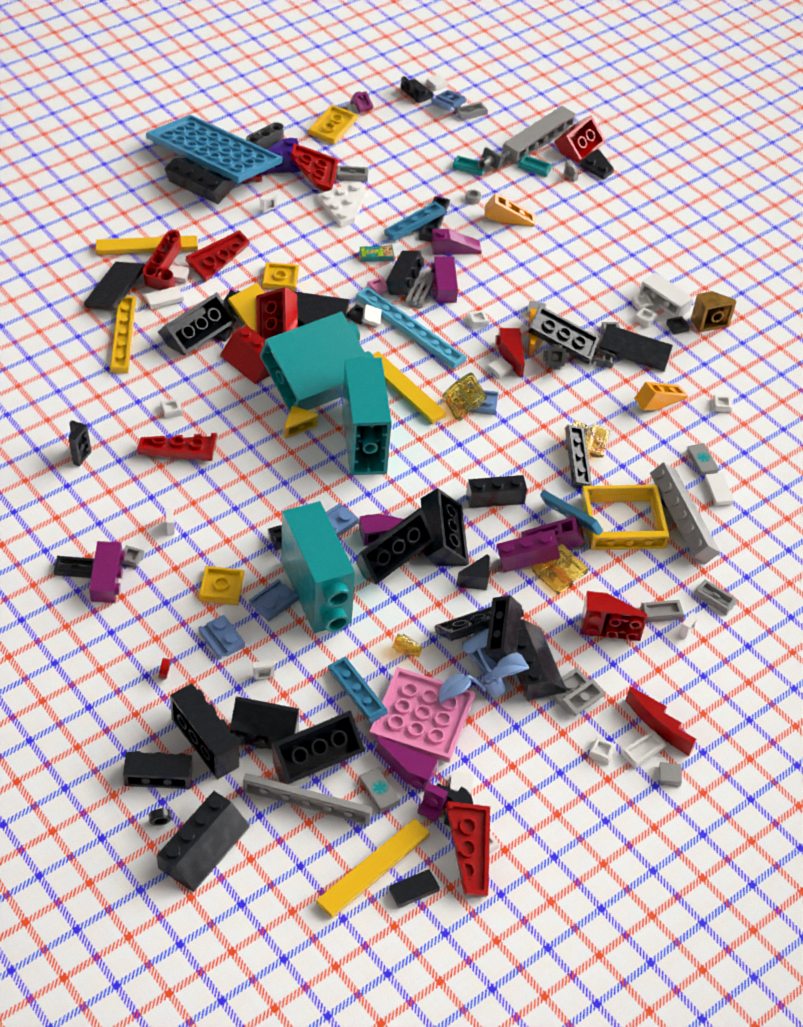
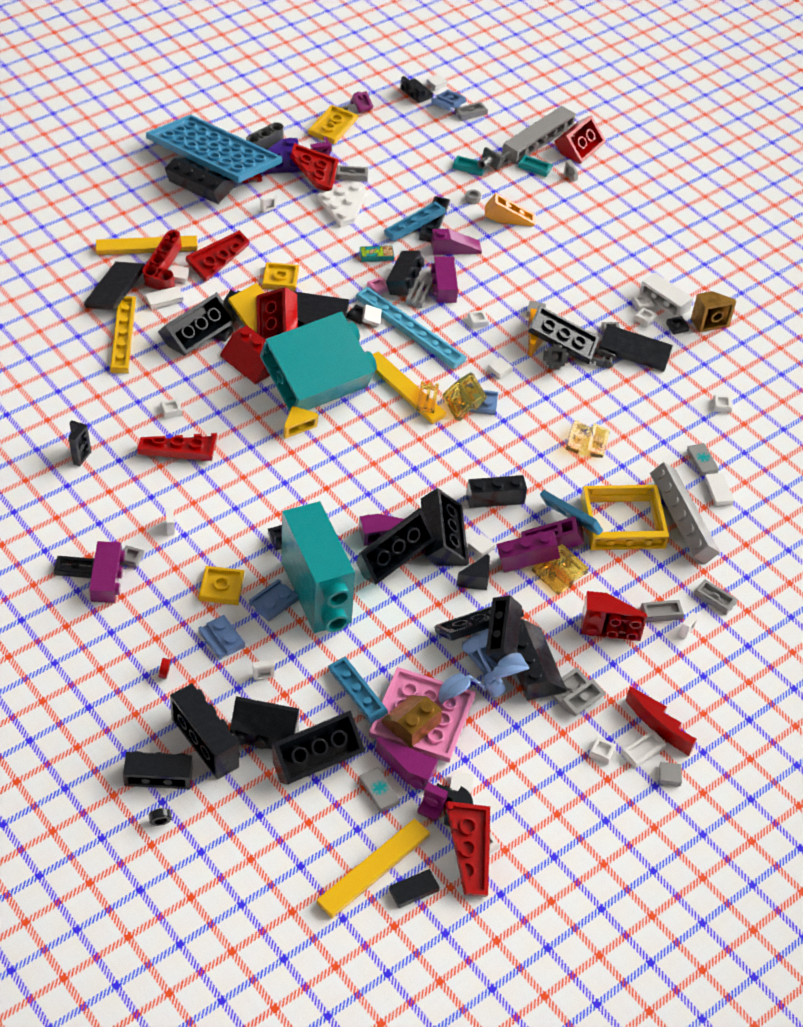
black slope [157,791,250,892] -> none
light grey tile [243,773,373,825] -> none
medium blue plate [326,503,359,537] -> none
teal brick [342,357,392,475] -> none
clear yellow cone [392,633,424,658] -> none
red slope [495,328,525,377] -> none
tile [565,424,592,489] -> none
black wing [579,148,614,180] -> none
light orange slope [634,382,688,411] -> none
none -> magenta bracket [310,137,332,156]
none -> pearl gold slope [381,695,442,748]
none -> clear yellow tile [416,381,439,413]
none -> white tile [468,533,495,558]

